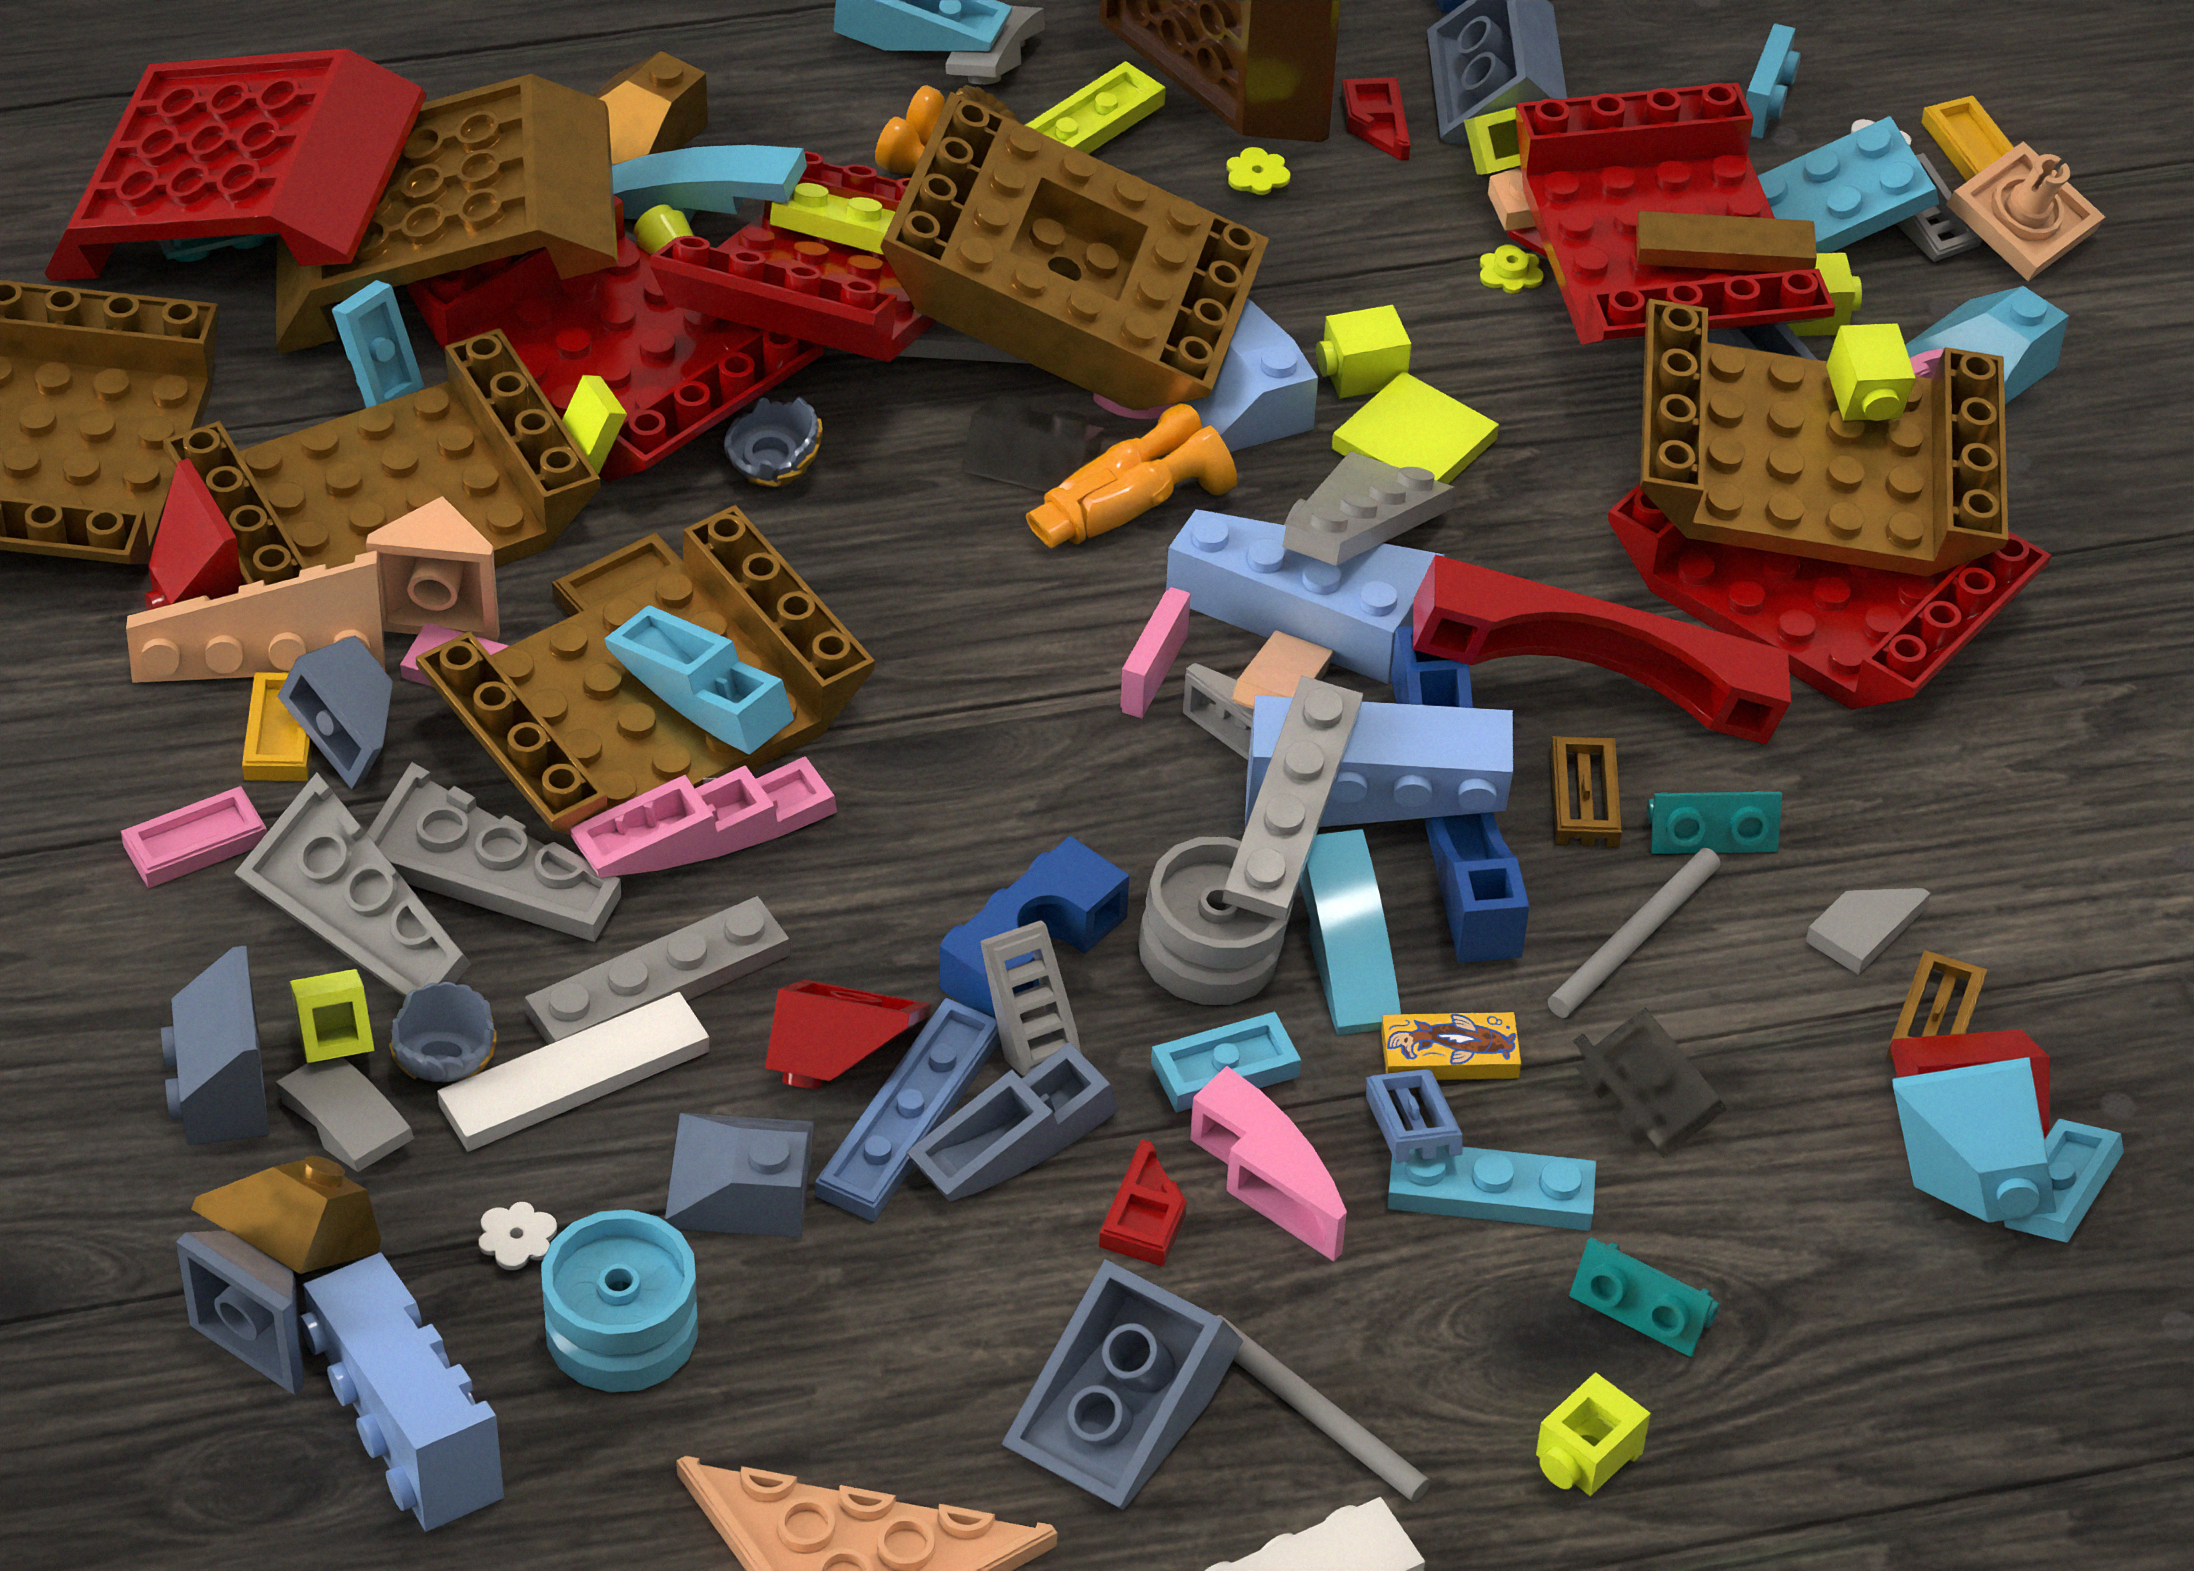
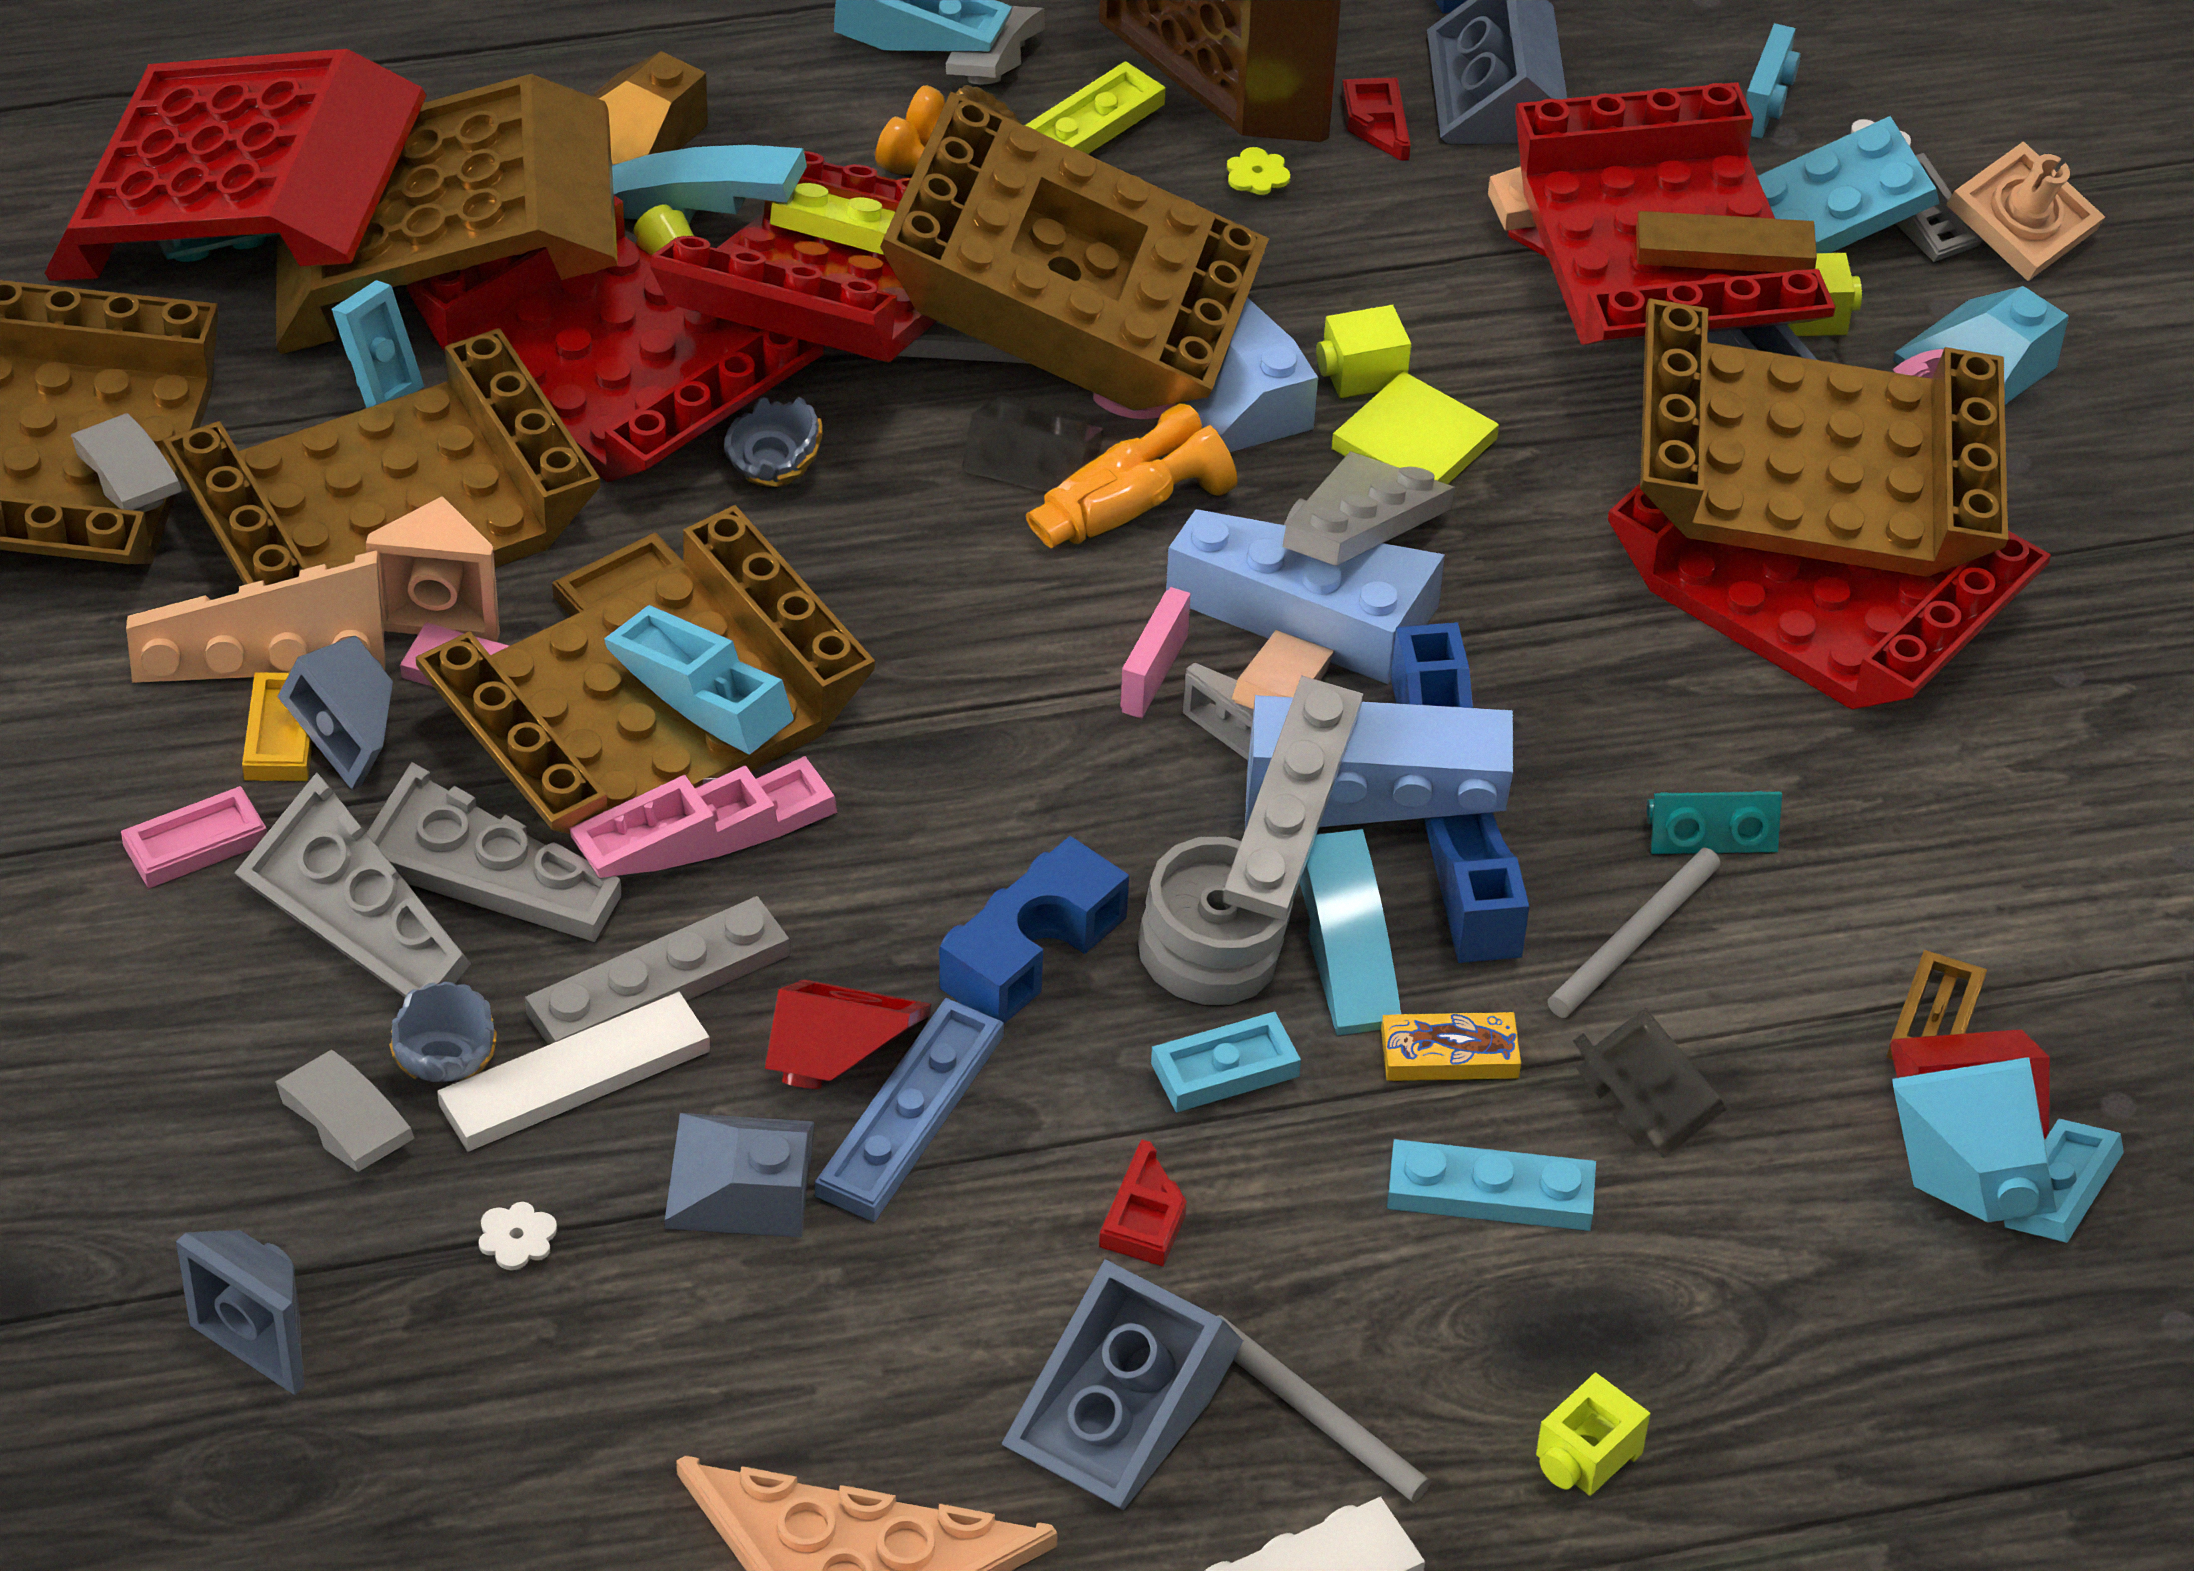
red slope [144,458,243,610] -> none
sand blue slope [161,946,269,1145] -> none
pearl gold slope [192,1156,381,1274] -> none
neon yellow brick [290,969,374,1063] -> none
light blue wedge [299,1252,504,1532] -> none
medium azure wheel [541,1209,698,1392] -> none
neon yellow tile [562,375,627,475] -> none
sand blue slope [906,1042,1119,1202] -> none
light grey slope [980,920,1081,1076] -> none
bright pink slope [1190,1066,1347,1262] -> none
medium blue tile [1366,1069,1462,1163] -> none
red arch [1413,554,1791,745] -> none
neon yellow brick [1464,107,1521,175] -> none
neon yellow plant [1480,245,1543,294] -> none
pearl gold tile [1550,736,1622,847] -> none
teal hinge [1569,1237,1721,1357] -> none
light grey tile [1806,888,1930,975] -> none
neon yellow brick [1826,323,1916,421] -> none
yellow tile [1921,95,2014,181] -> none
none -> light grey slope [71,413,182,512]

